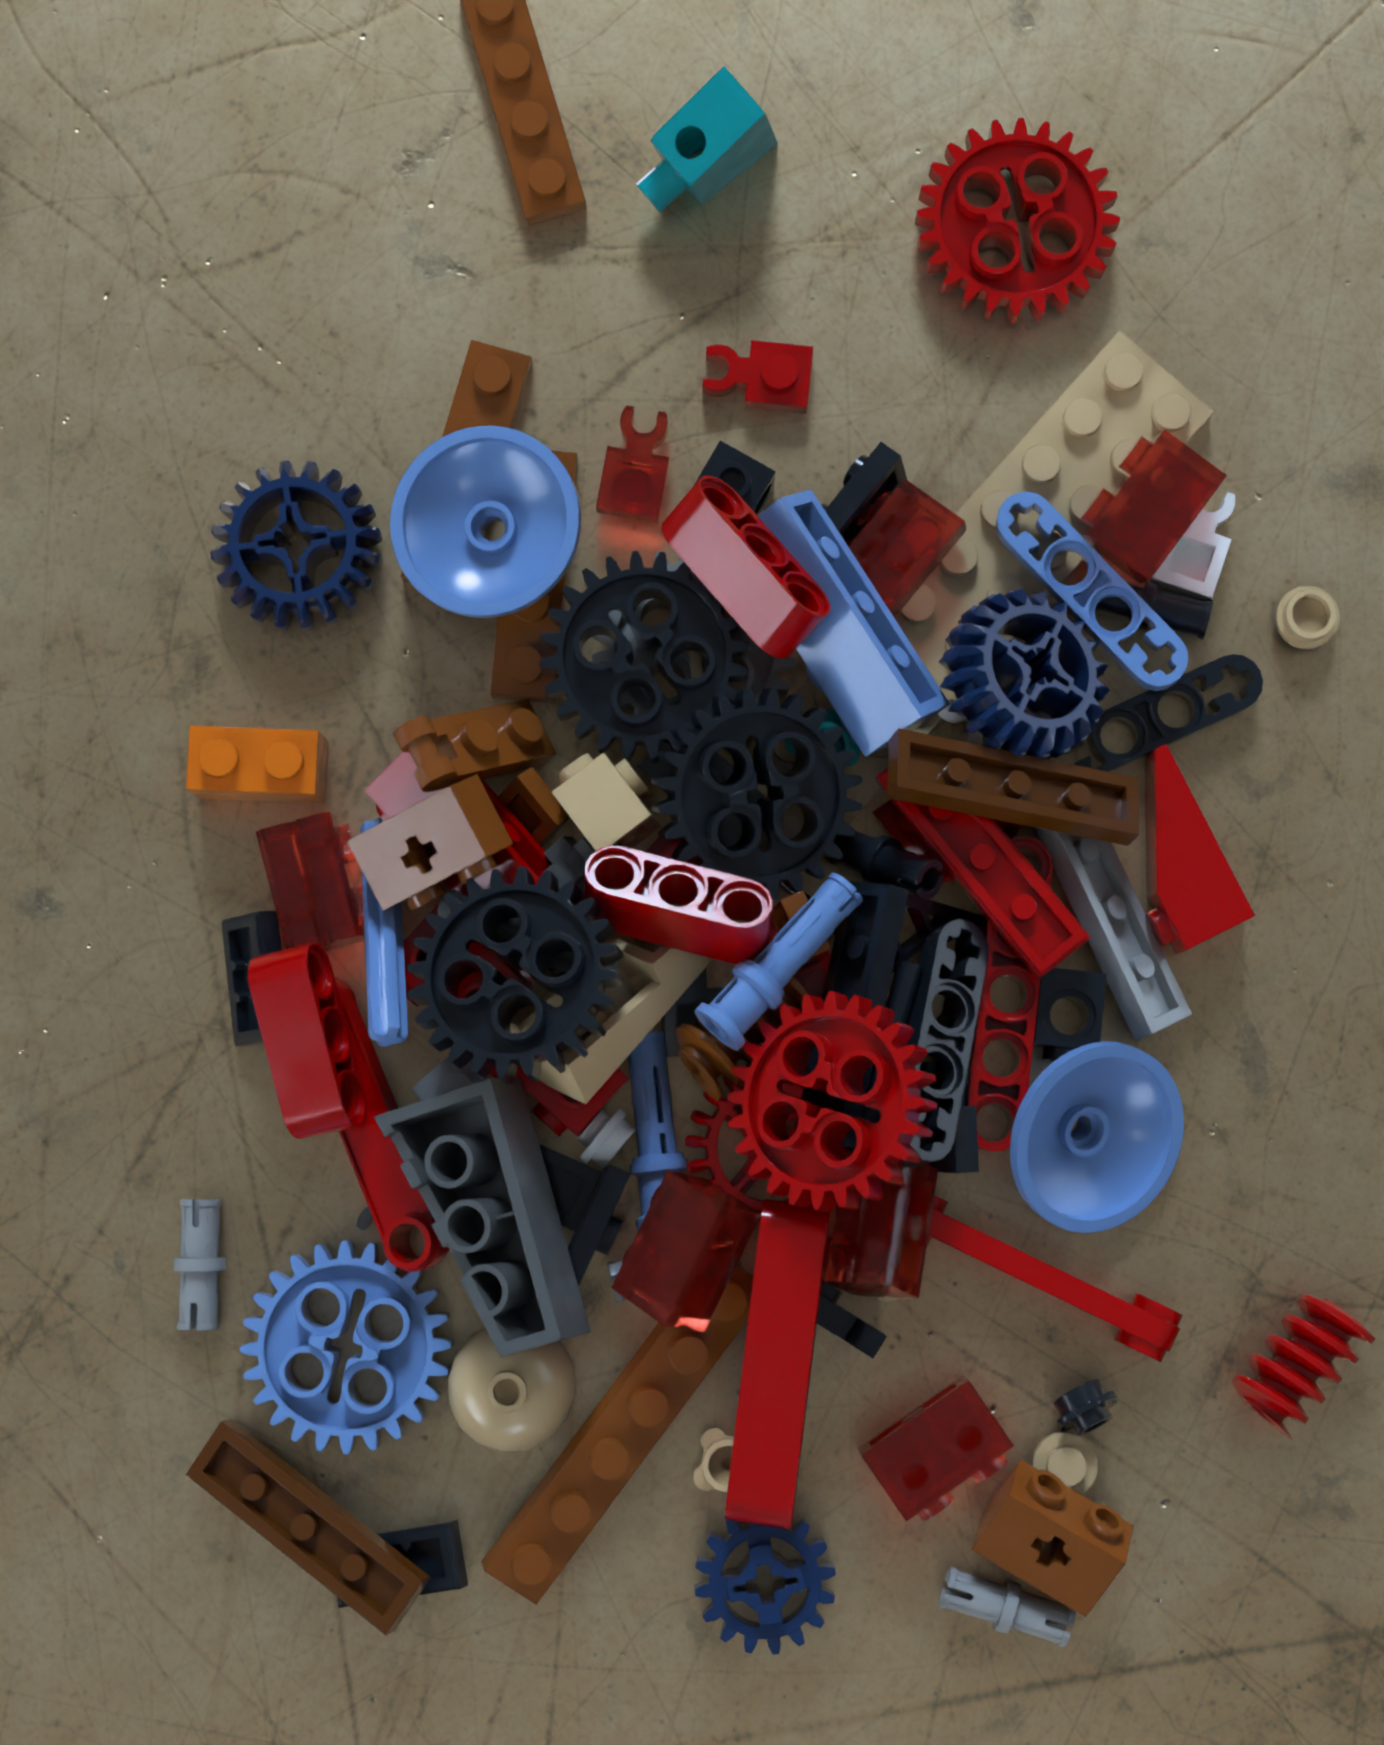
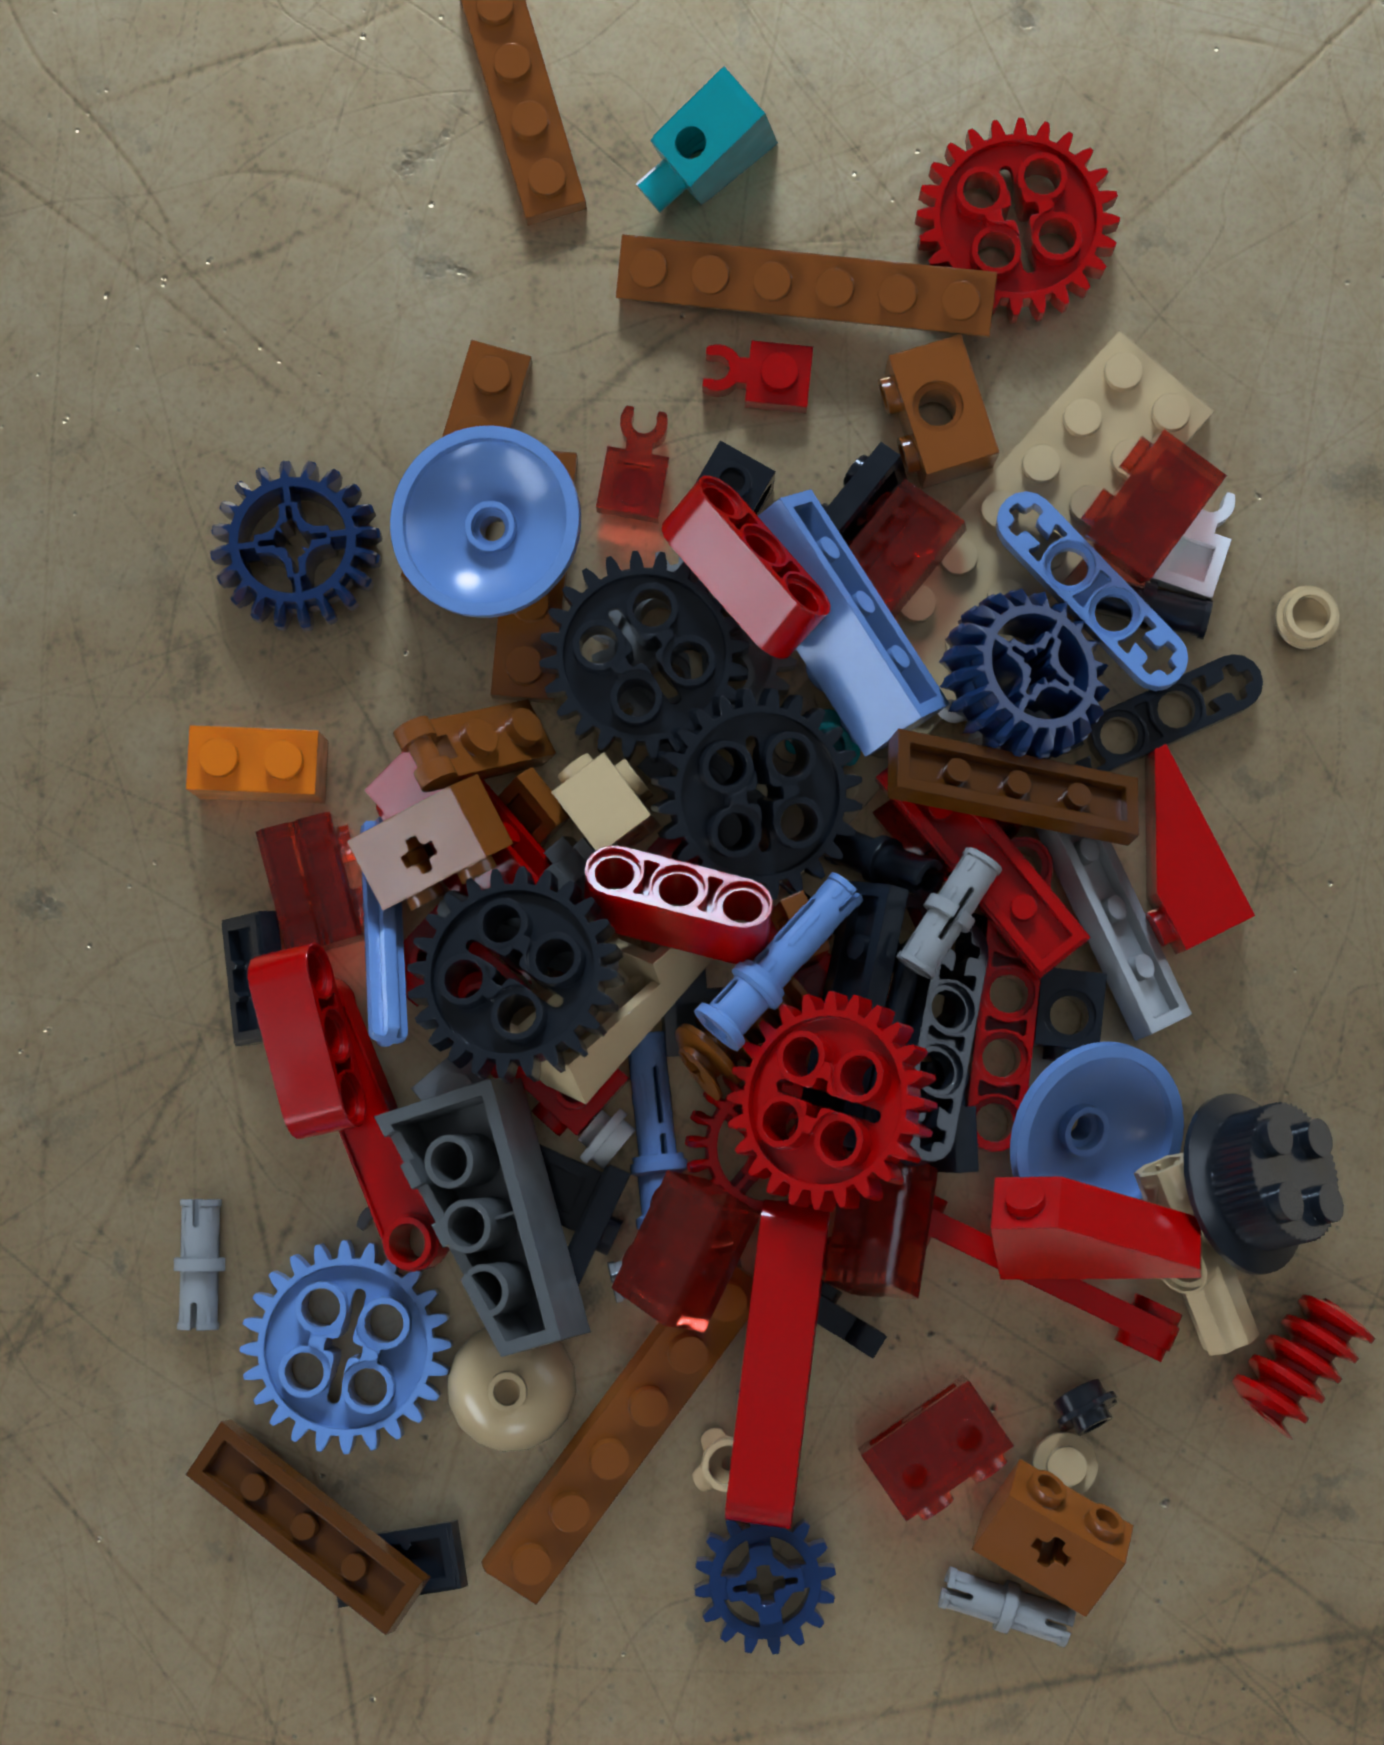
none -> dark orange plate [616,234,998,338]
none -> dark orange brick [878,334,1000,489]
none -> light grey pin [896,847,1002,980]
none -> red slope [991,1176,1202,1280]
none -> tan piece [1134,1152,1260,1356]
none -> black piece [1183,1094,1344,1275]

